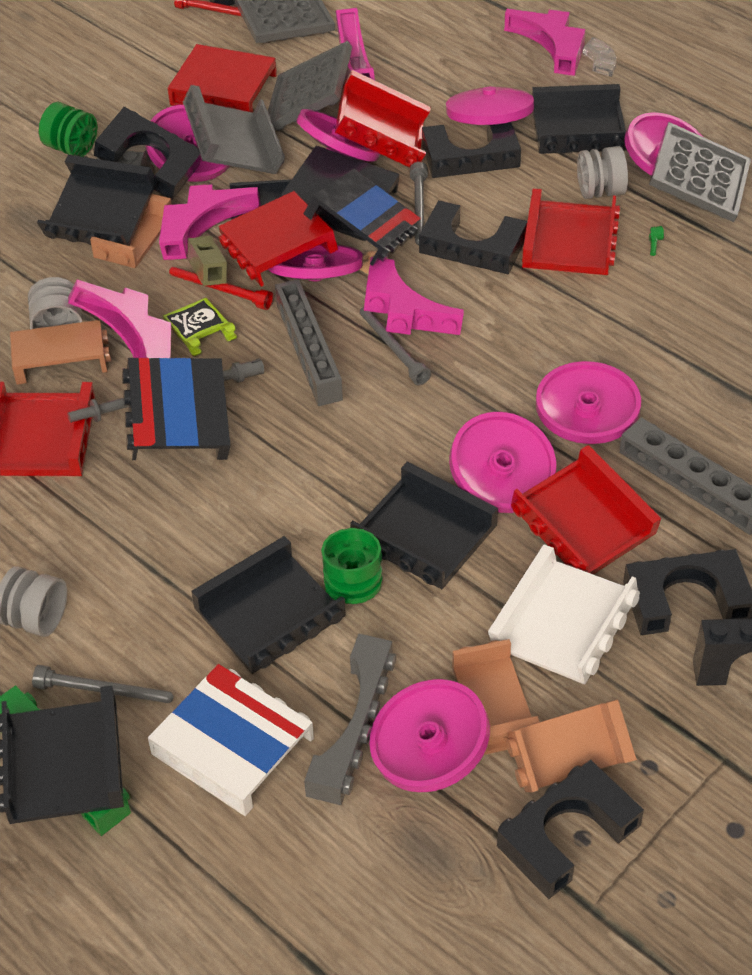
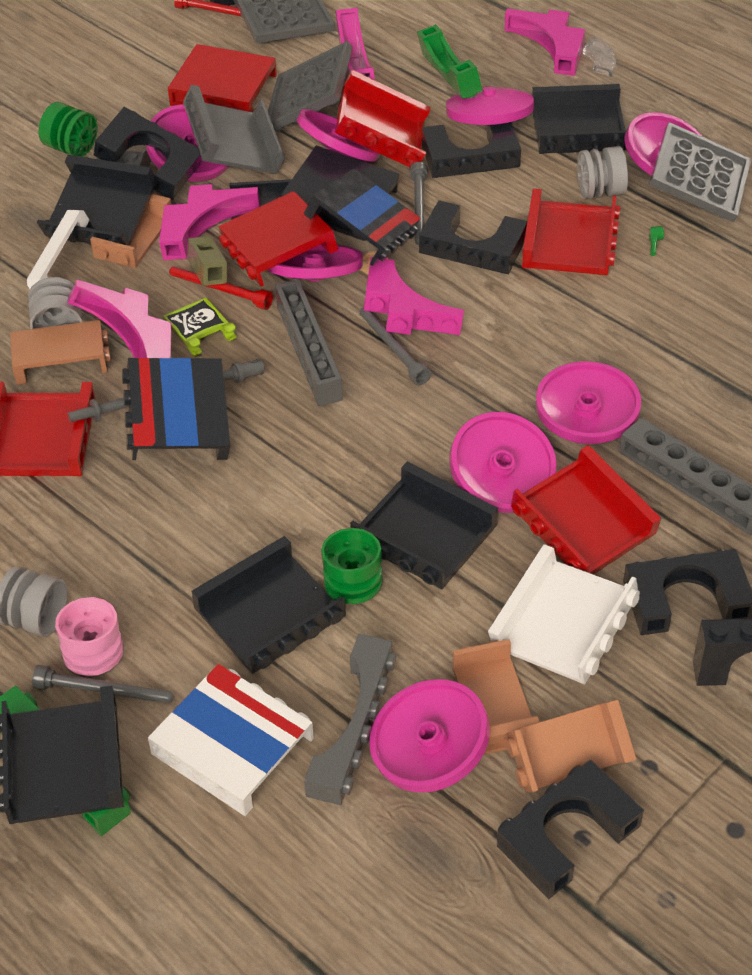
none -> white piece [27,210,90,289]
none -> bright pink wheel [55,597,123,676]
none -> green arch [417,24,483,99]

